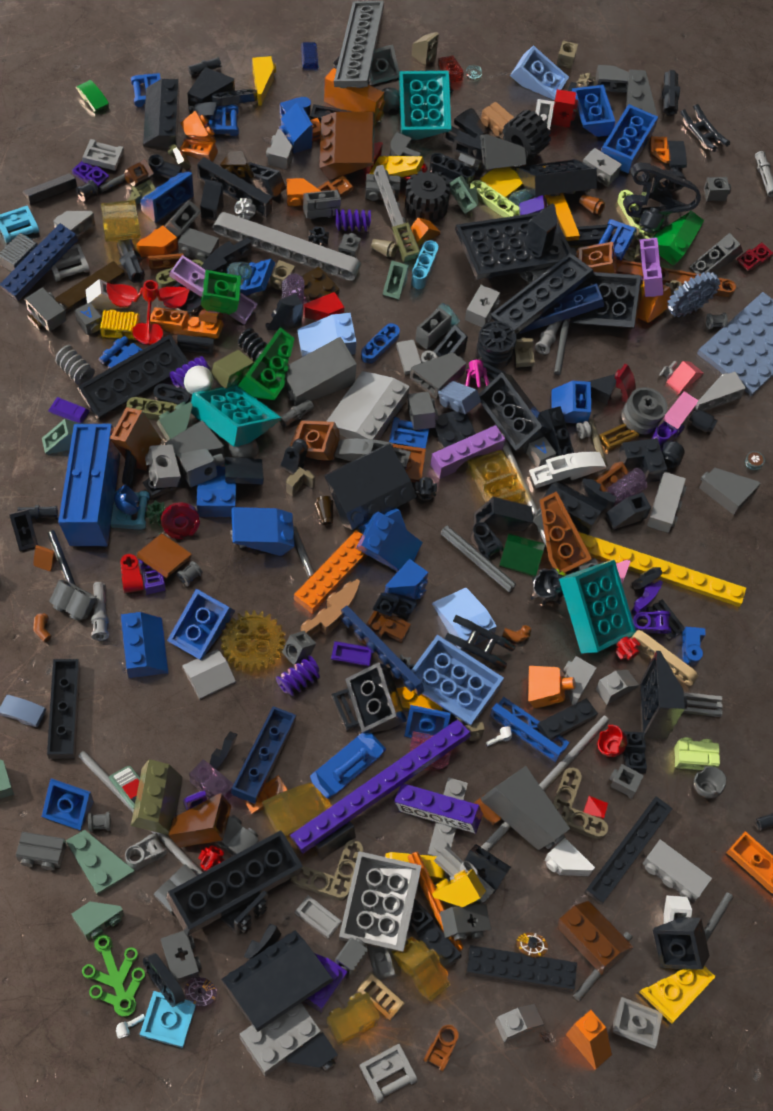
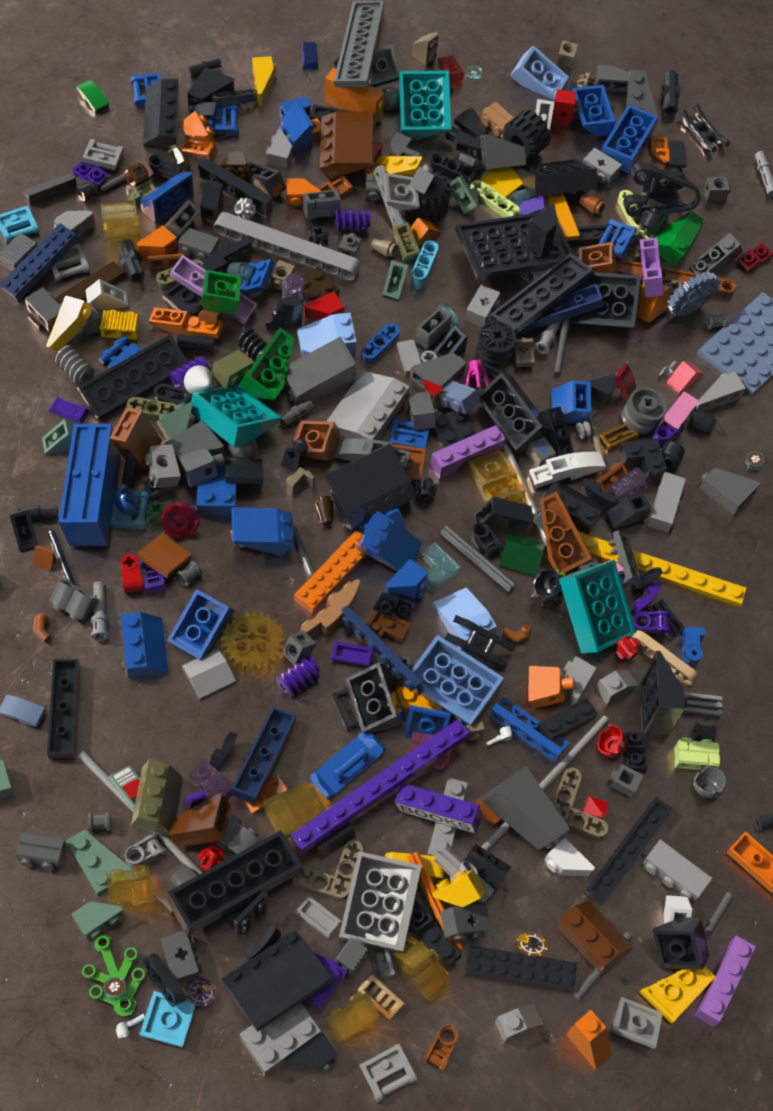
blue slope [41,779,94,830] -> none
red plant [106,280,190,345] -> none
none -> slope [46,296,92,353]
none -> tile [103,977,126,1001]
none -> clear yellow brick [106,865,155,905]
none -> light grey slope [384,173,419,211]
none -> light grey slope [409,164,434,194]
none -> clear light blue plate [420,542,461,593]
none -> red slope [422,380,444,396]
none -> dark grey plate [608,530,642,587]
none -> black bush [692,722,717,743]
none -> medium lavender arch [694,935,756,1027]

